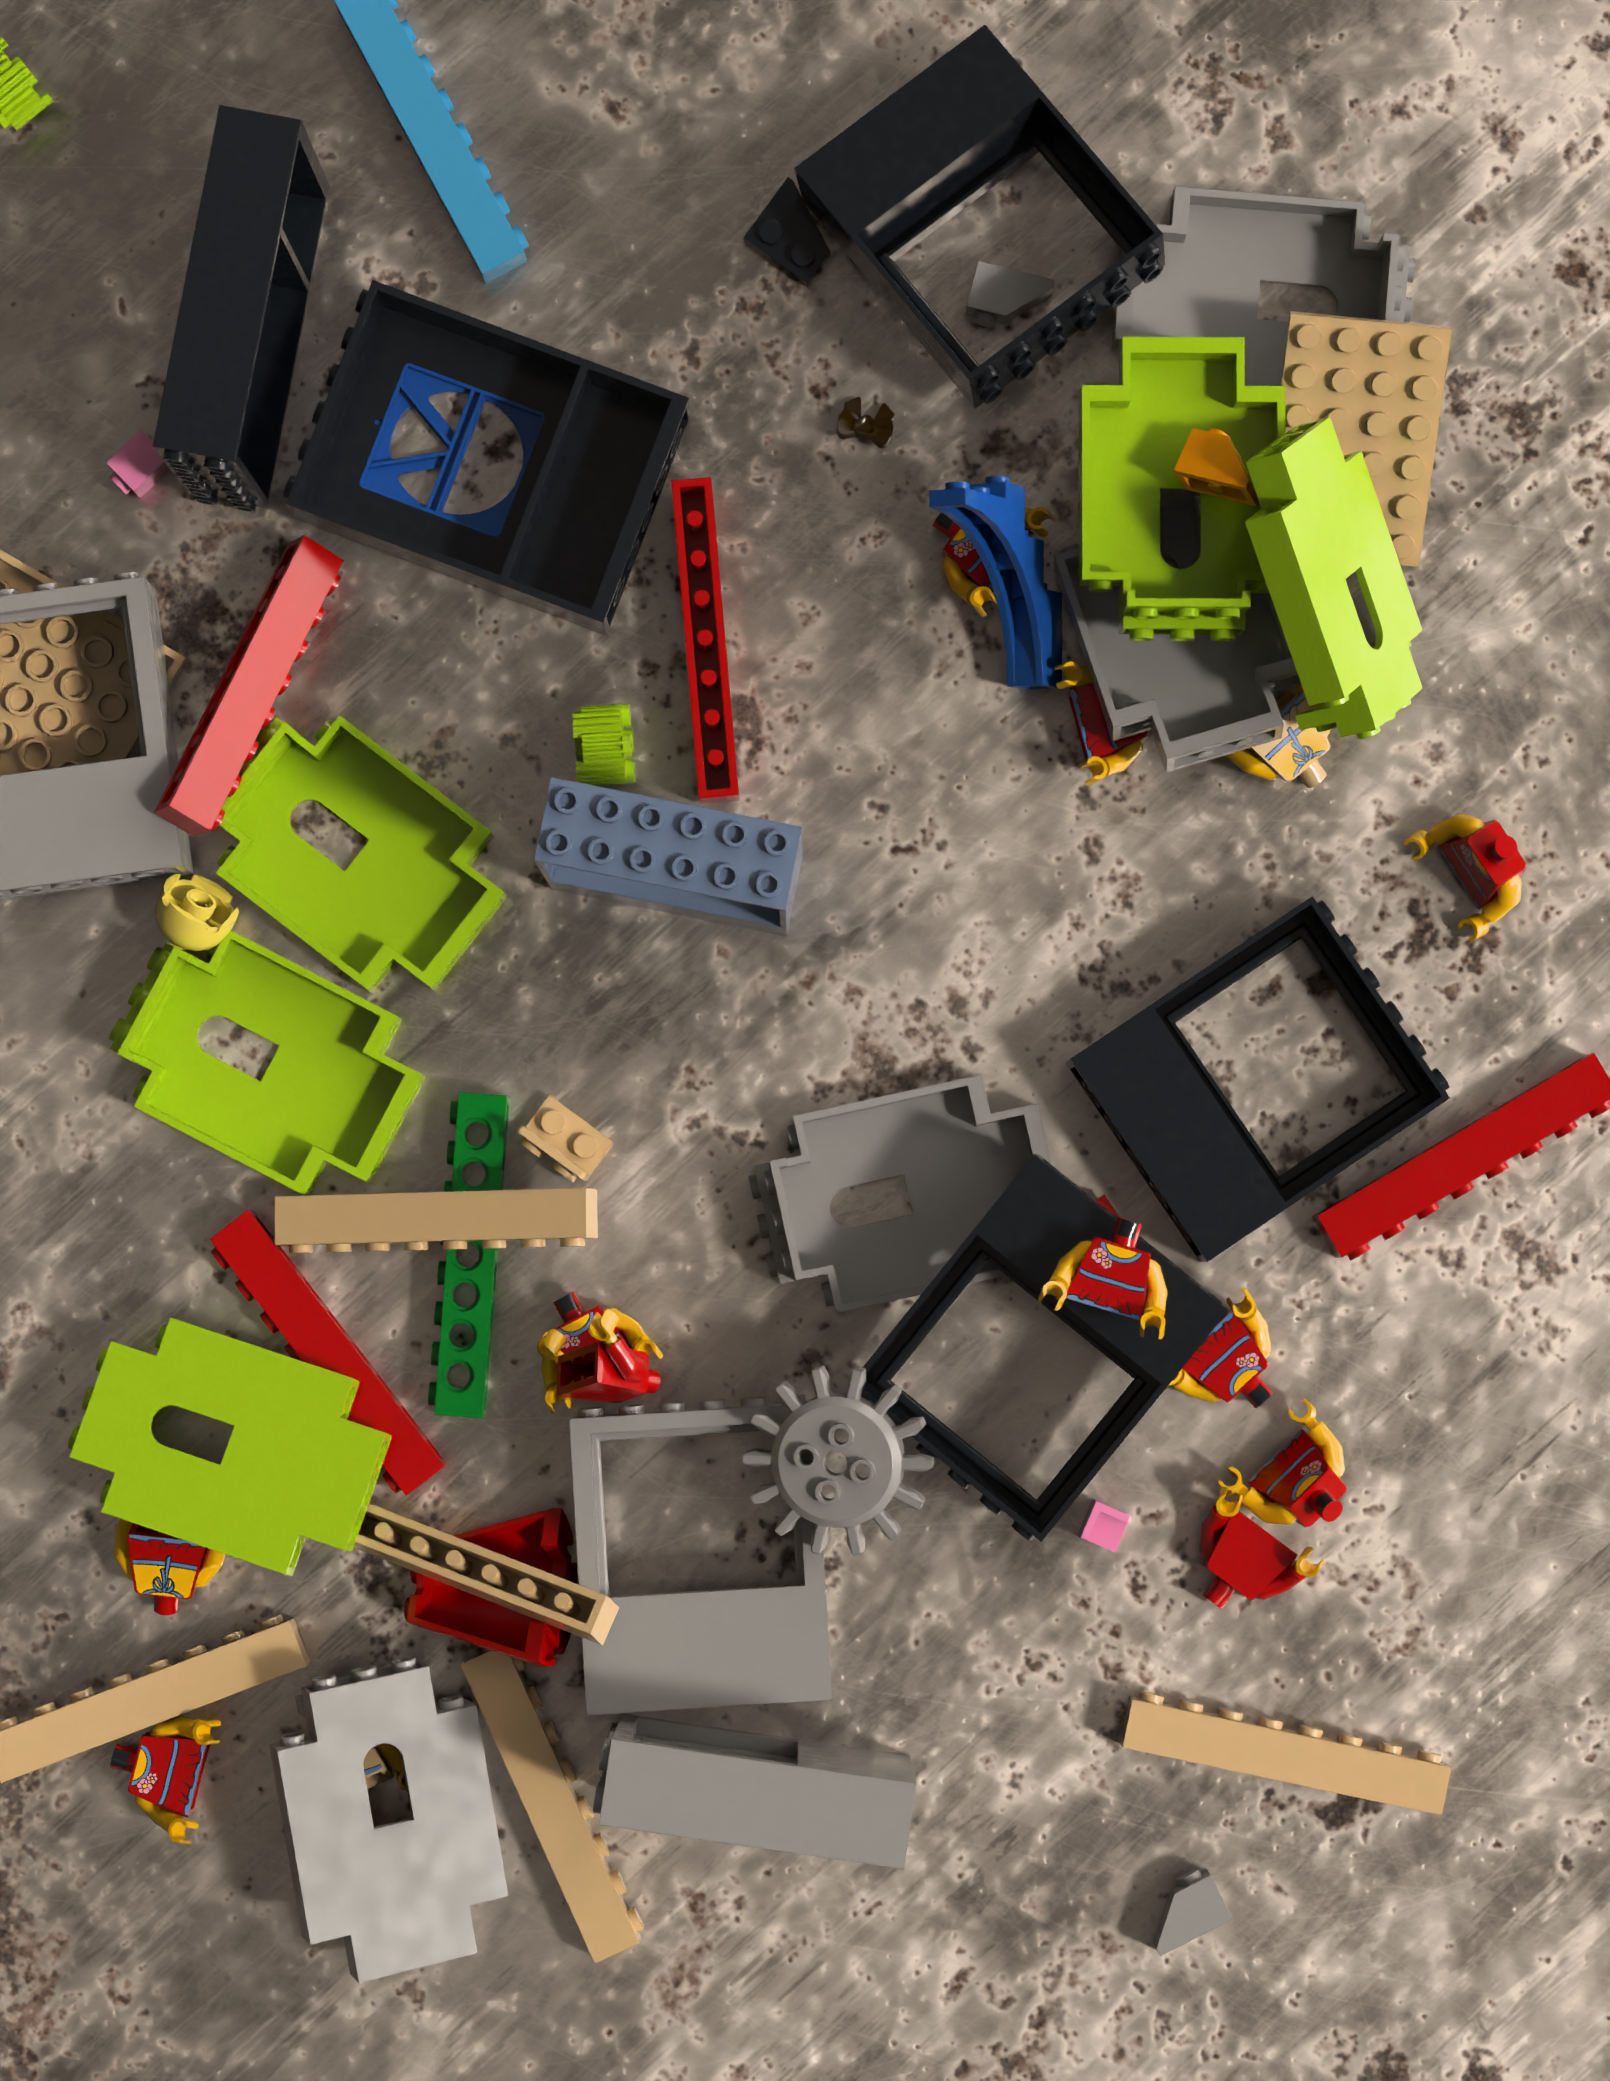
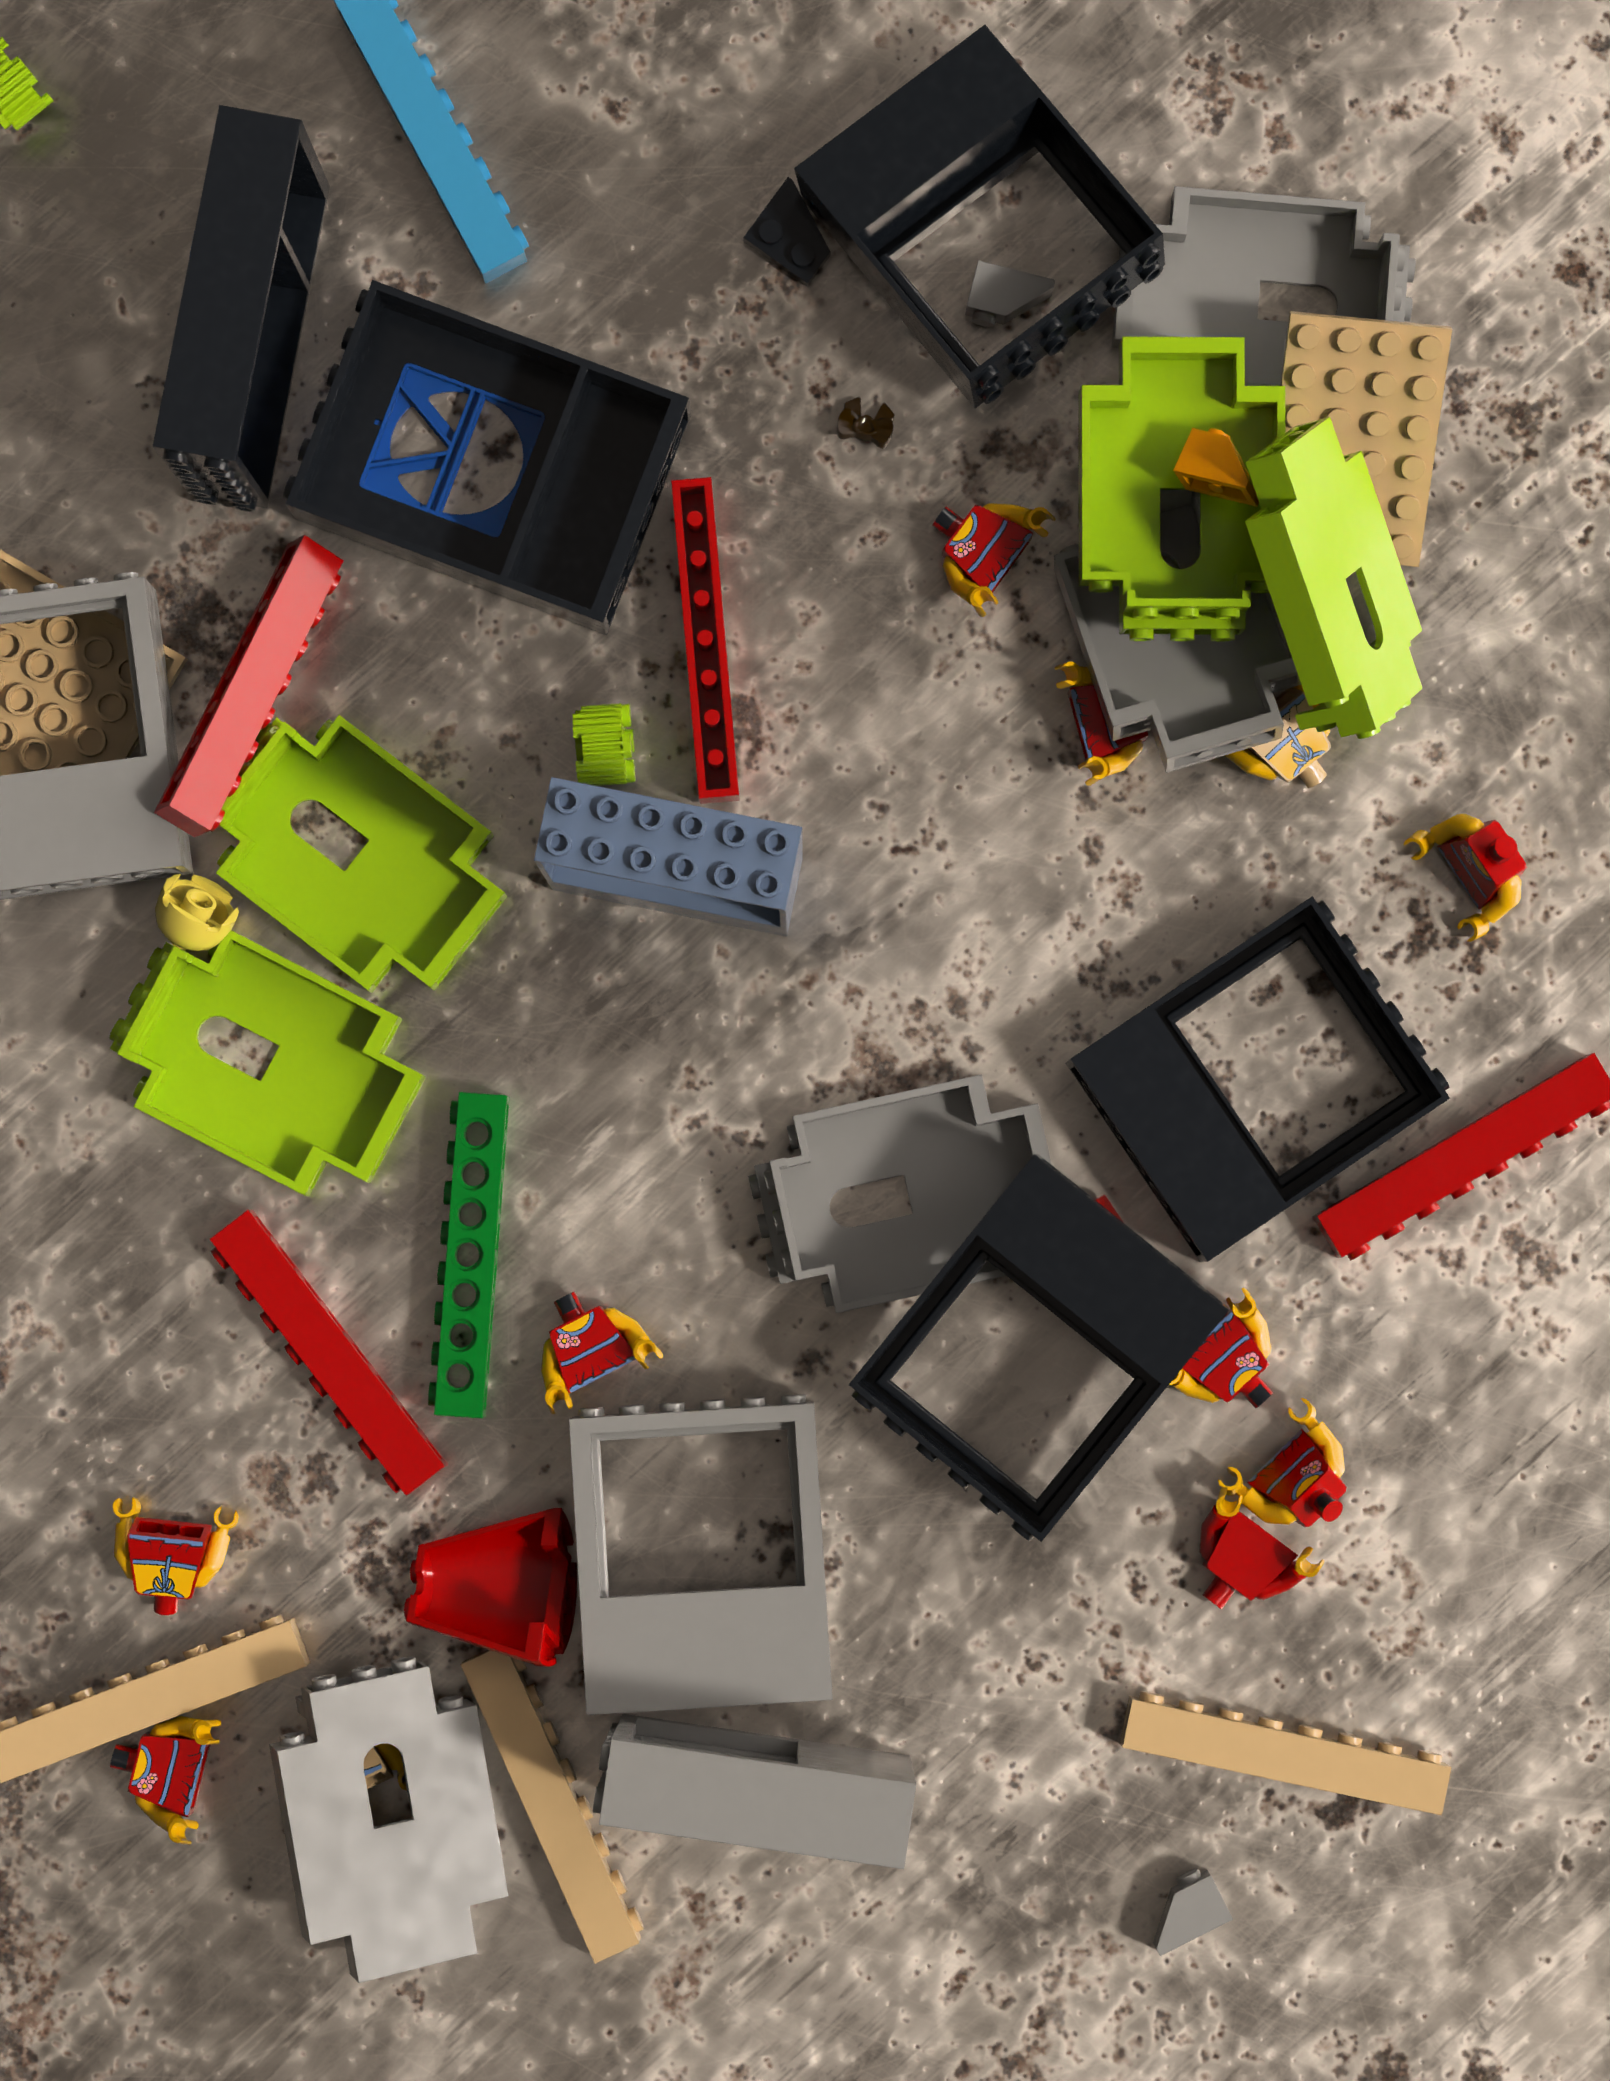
lime panel [68,1317,392,1576] -> none
bright pink brick [106,430,170,498] -> none
tan brick [275,1188,598,1254] -> none
tan brick [354,1503,619,1646] -> none
tan bracket [517,1095,614,1183] -> none
red torso [537,1309,661,1403] -> none
light grey gear [743,1365,934,1556] -> none
blue arch [929,476,1062,690] -> none
torso [1038,1217,1167,1339] -> none
bright pink panel [1077,1499,1133,1552] -> none

